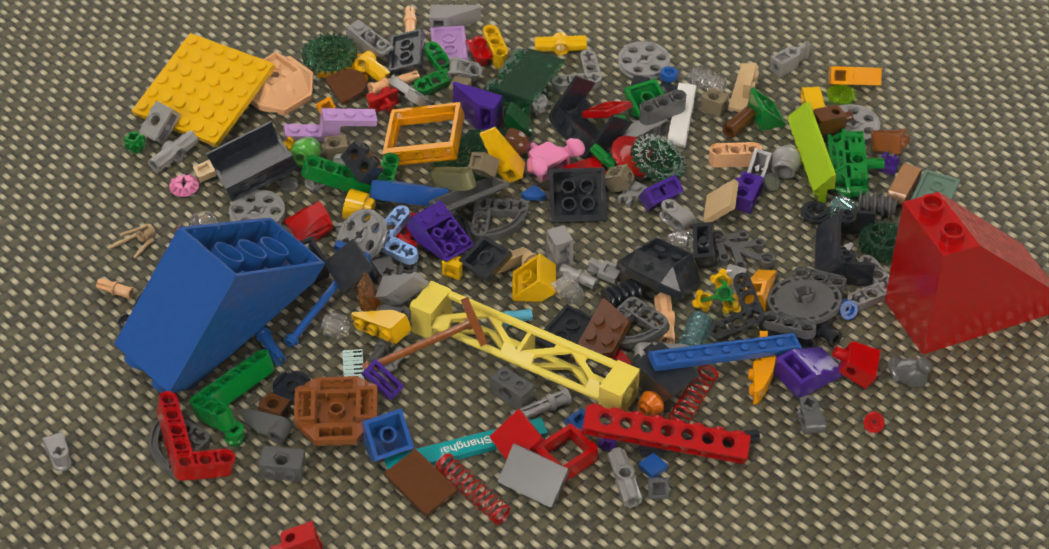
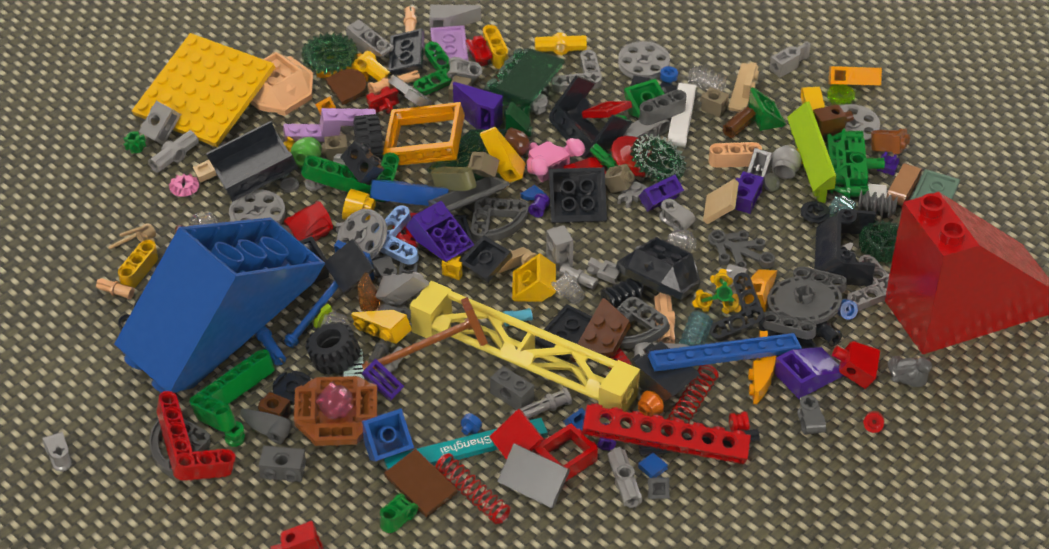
black brick [693,222,717,268] -> none
none -> yellow beam [118,240,158,288]
none -> black tyre [306,322,360,375]
none -> lime tile [313,304,334,328]
none -> clear pink piece [315,382,353,419]
none -> black tyre [353,114,383,159]
none -> green piece [380,493,419,533]
none -> blue tile [461,413,482,435]
none -> dark purple bush [528,193,550,218]
none -> red wheel [729,411,750,432]
none -> white tile [868,184,887,199]

